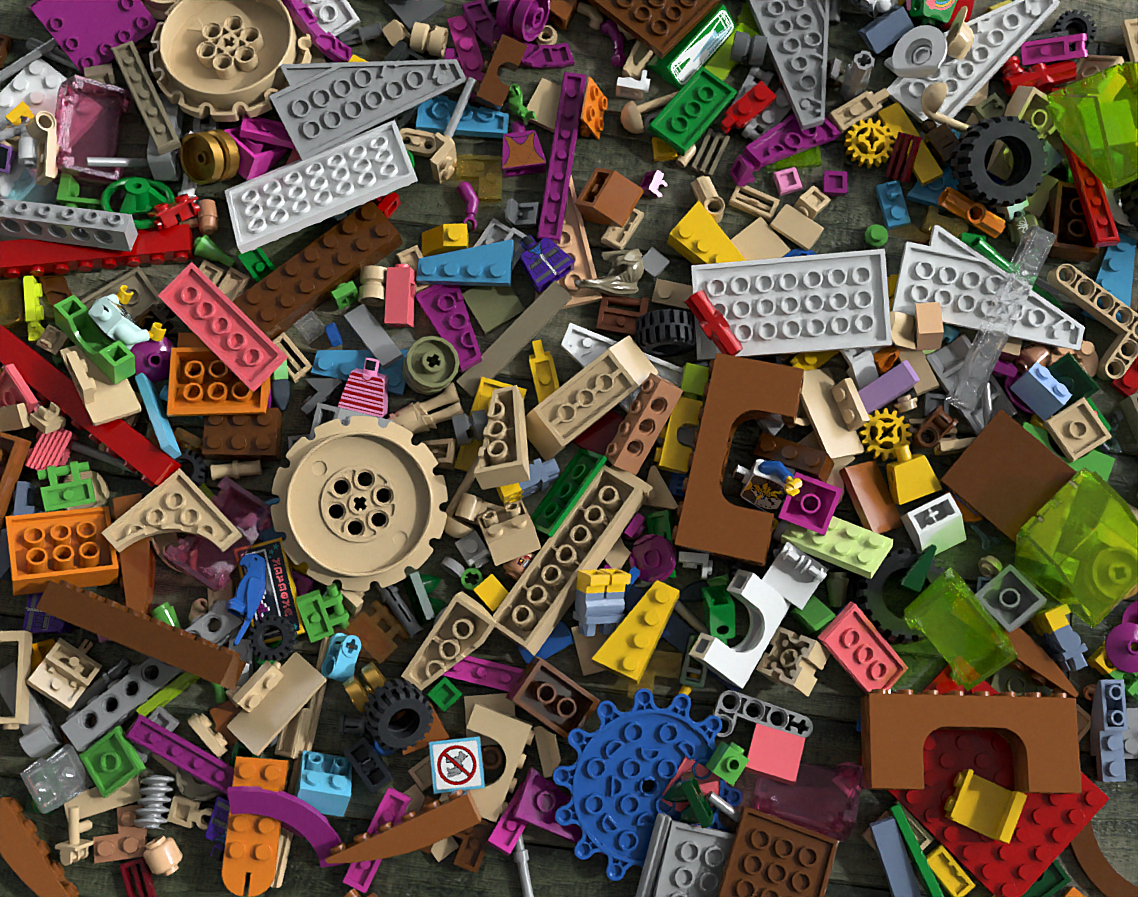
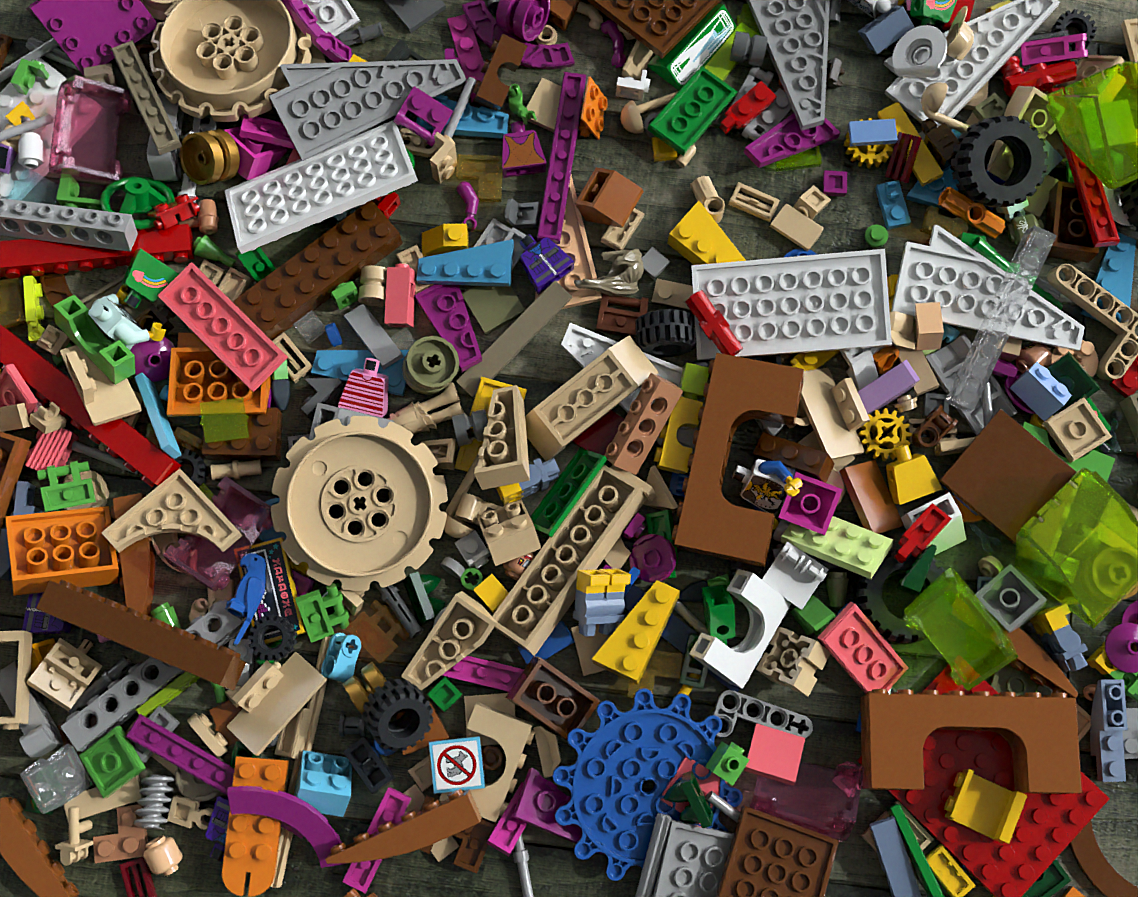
tan plate [26,111,59,186] -> none
light grey bar [85,157,150,168] -> none
tan slope [382,19,411,47] -> none
tan wheel [410,22,448,58] -> none
yellow hinge [529,340,560,404] -> none
magenta tile [639,169,667,198] -> none
white bracket [678,551,713,580] -> none
dark tan tile [691,128,730,179] -> none
magenta tile [729,154,760,187] -> none
tan tile [730,216,791,261] -> none
bright pink tile [773,167,802,196] -> none
tan hinge [828,88,890,135] -> none
light grey piece [840,51,875,101] -> none
none -> bright green bracket [11,58,50,95]
none -> green torso [121,248,179,309]
none -> clear neon green piece [200,397,249,443]
none -> magenta plate [393,86,453,147]
none -> medium blue tile [848,119,898,146]
none -> red hinge [894,503,952,564]

